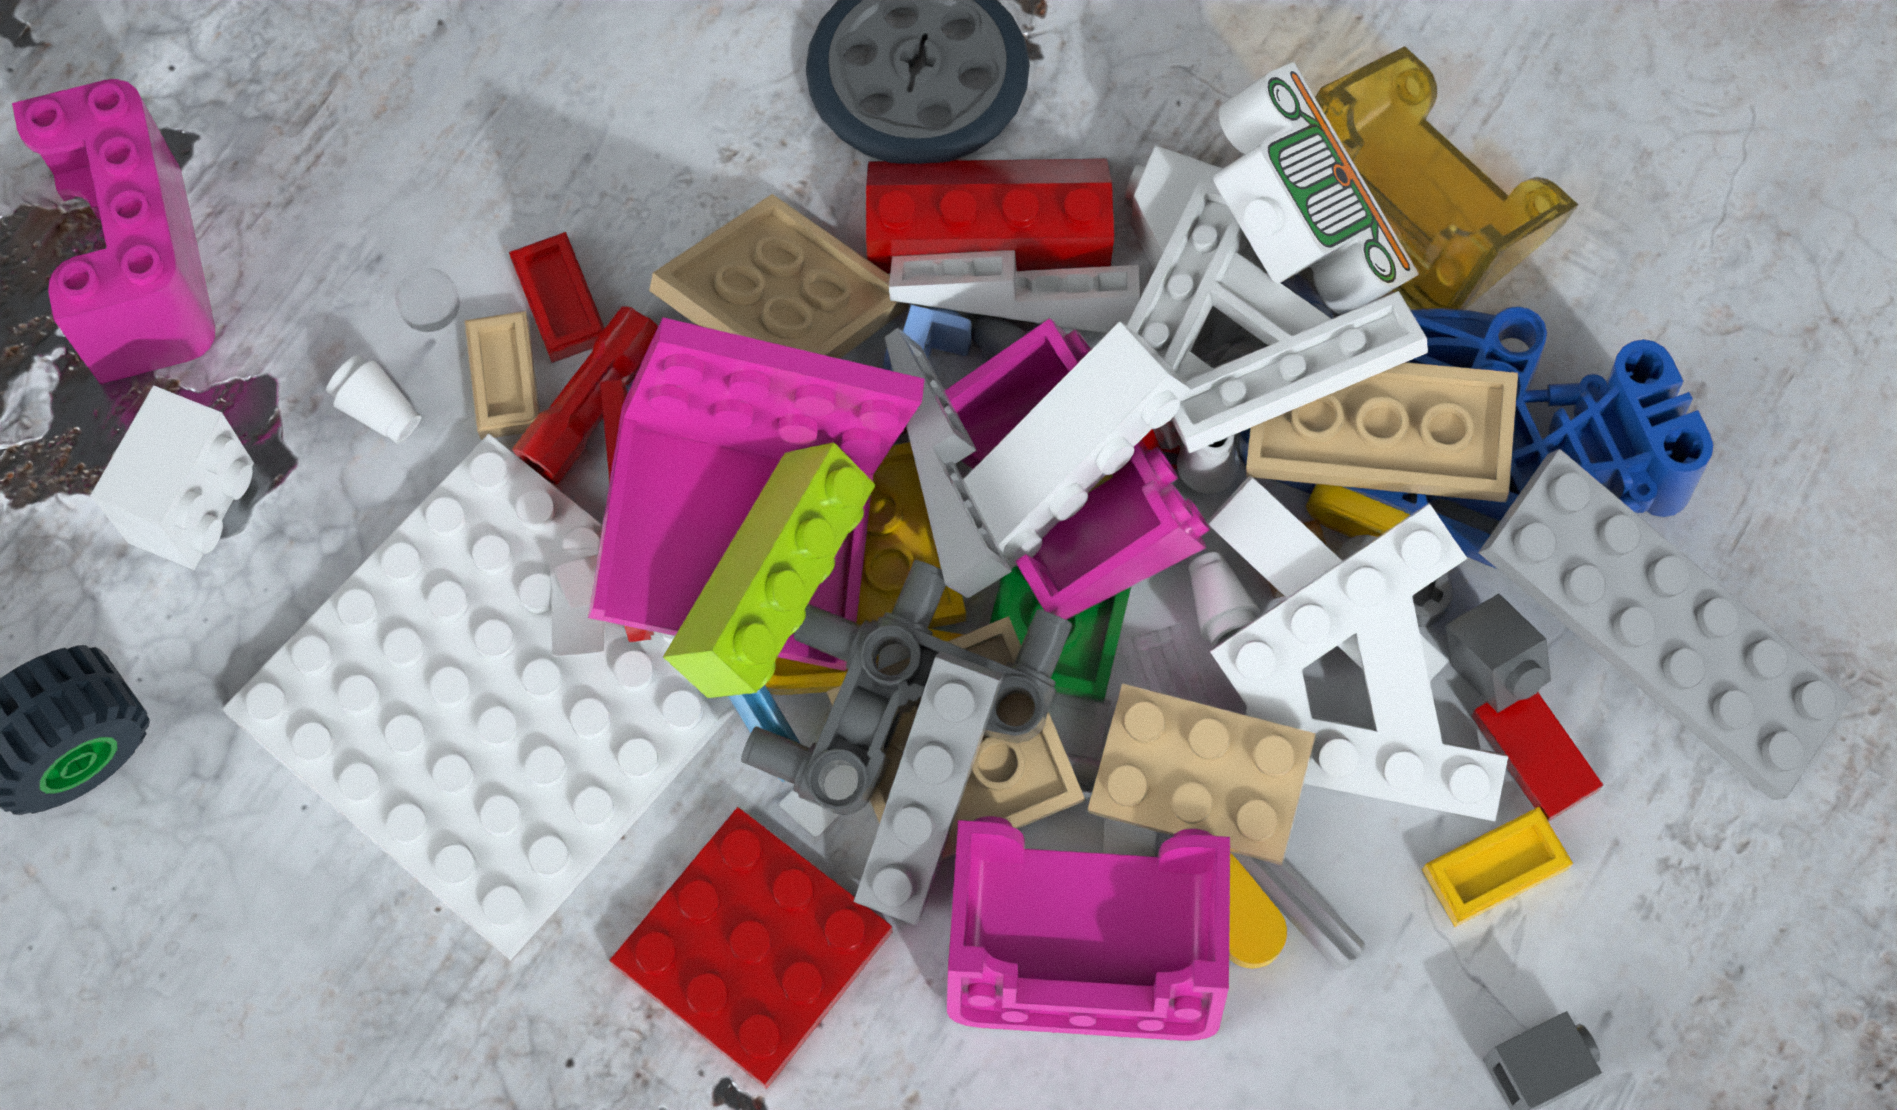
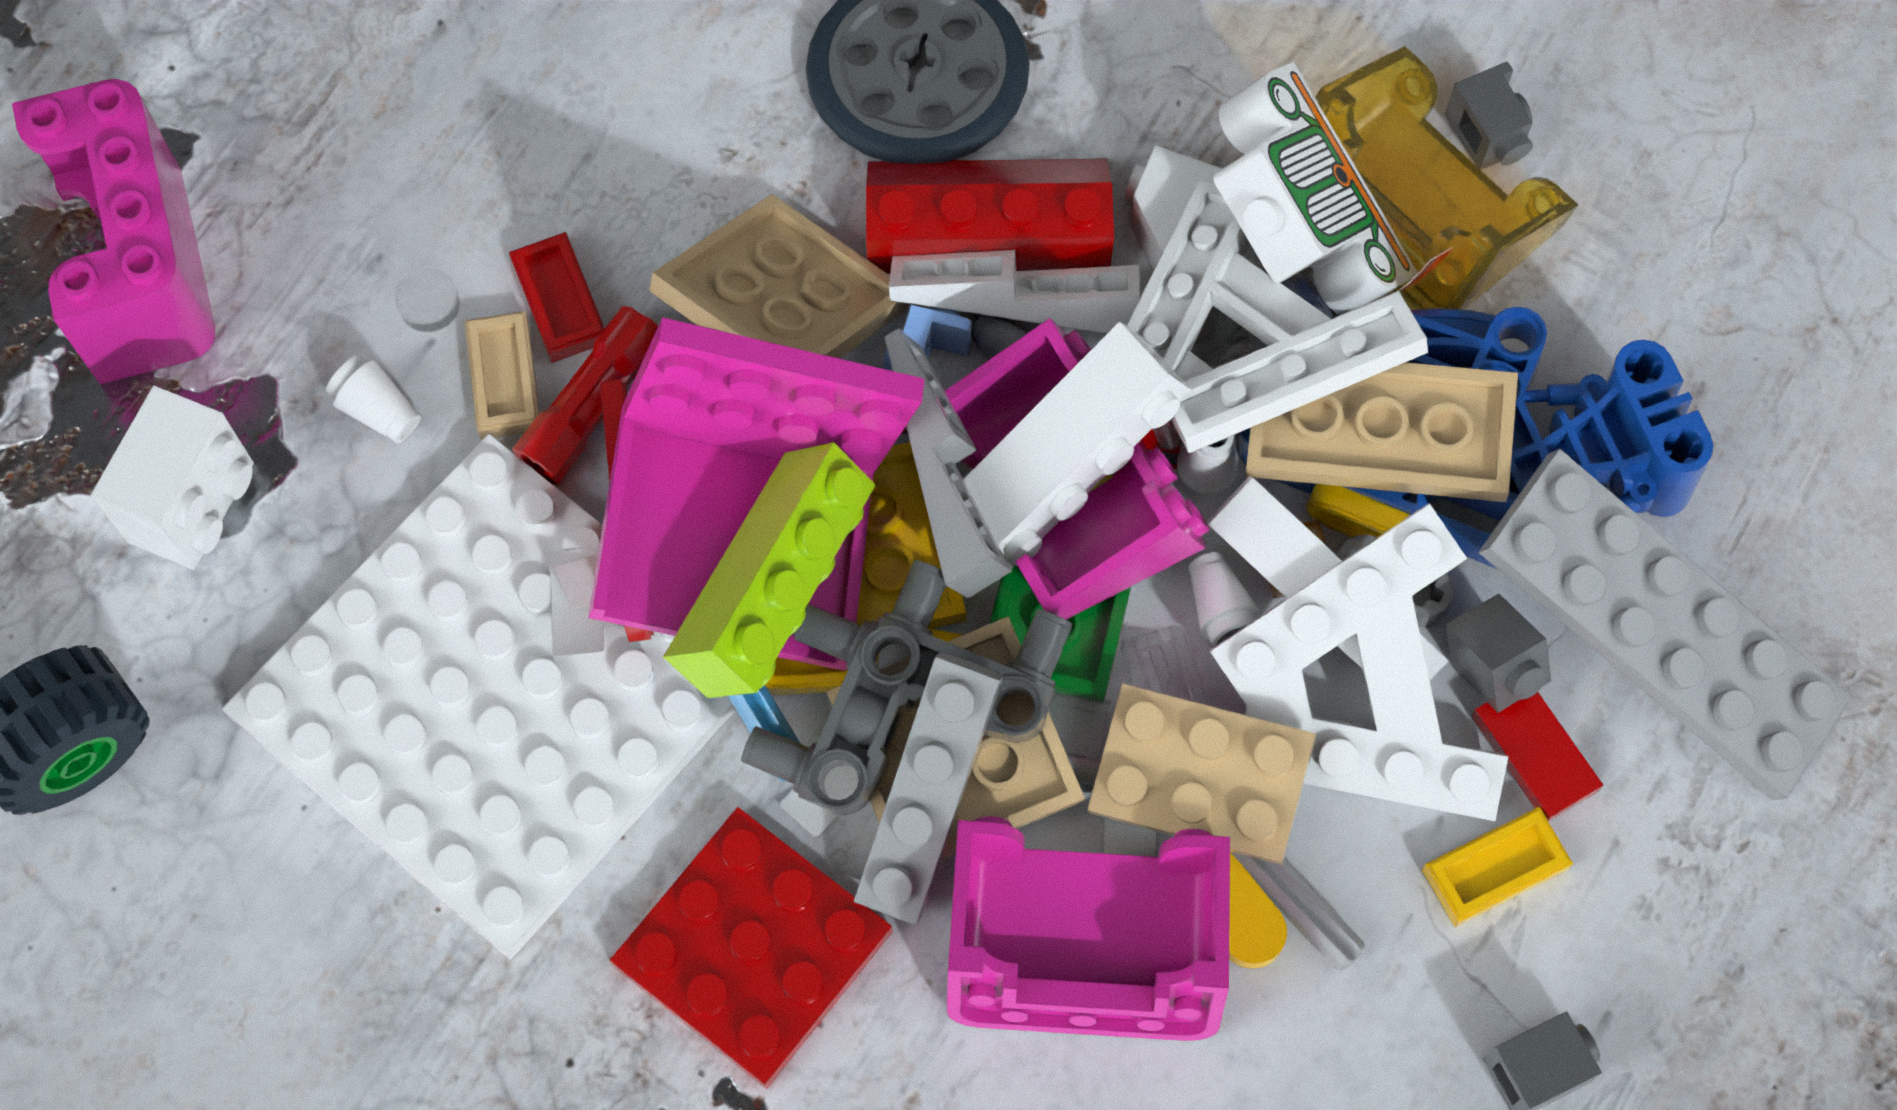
none -> red sticker [1373,247,1453,302]
none -> dark grey brick [1445,61,1533,171]

